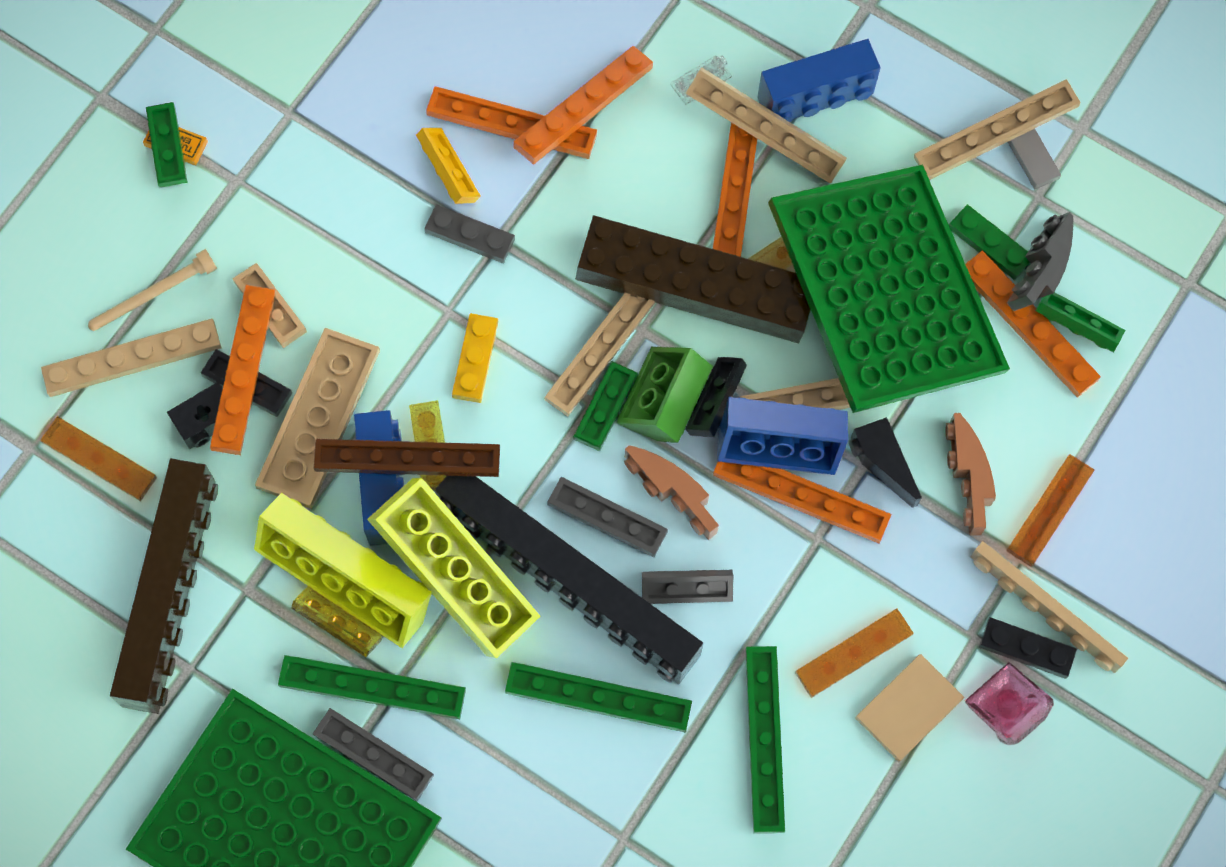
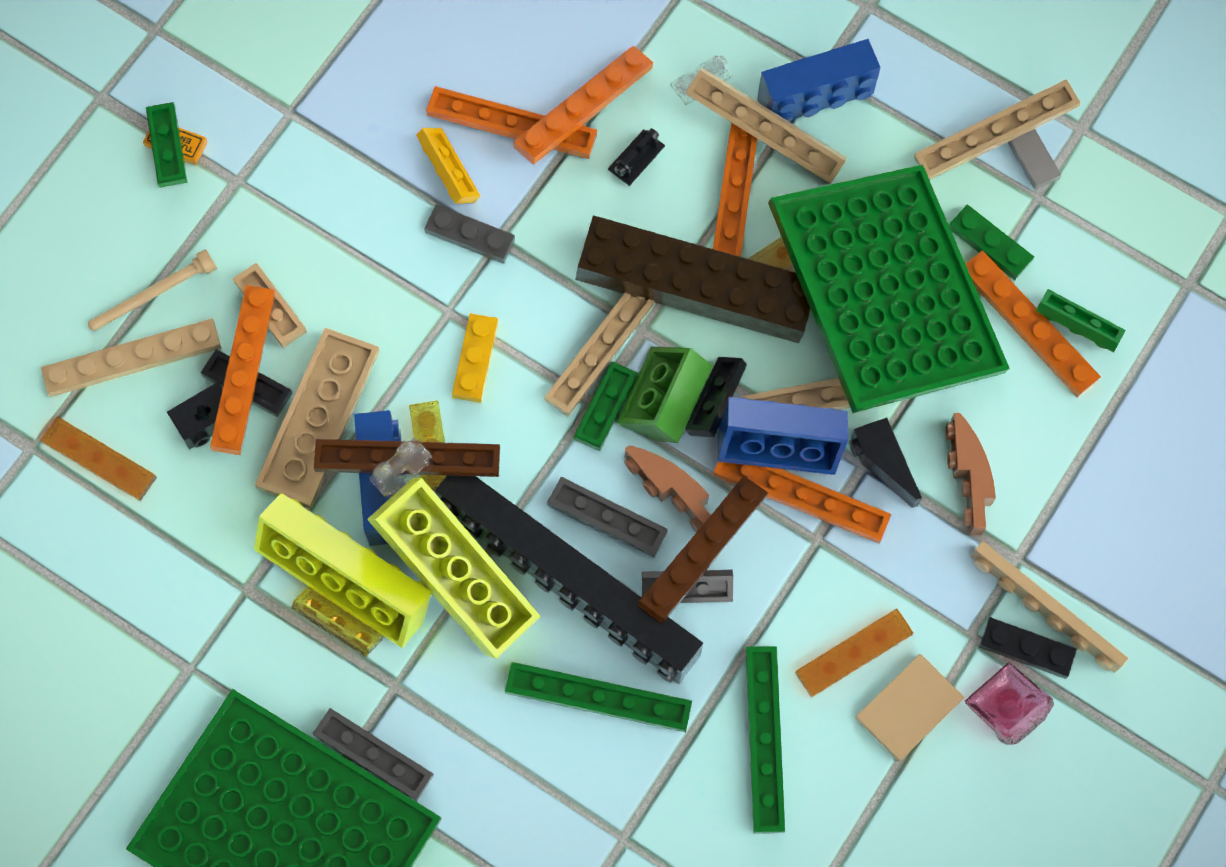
dark brown brick [110,458,218,714] -> none
green plate [278,655,466,720] -> none
clear orange tile [1006,454,1095,567] -> none
dark grey slope [1007,212,1073,311] -> none
none -> clear hinge [369,437,433,498]
none -> black hinge [608,128,665,187]
none -> reddish brown plate [637,476,768,624]

